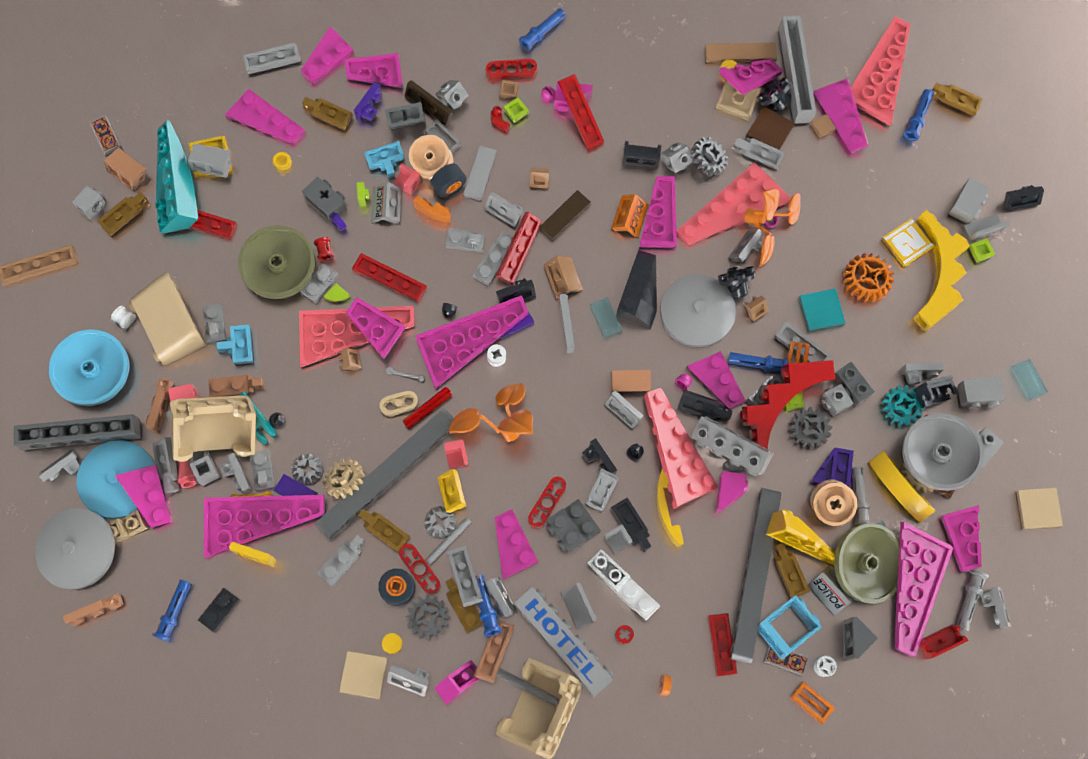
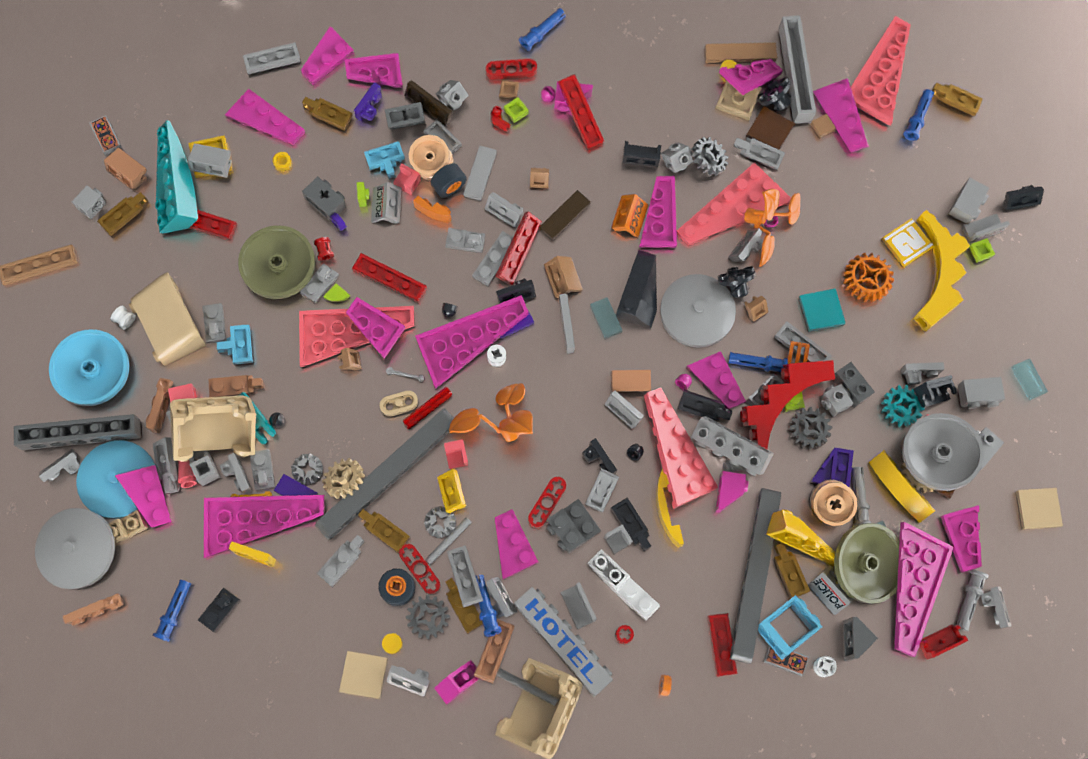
orange tile [790,681,835,724] -> none

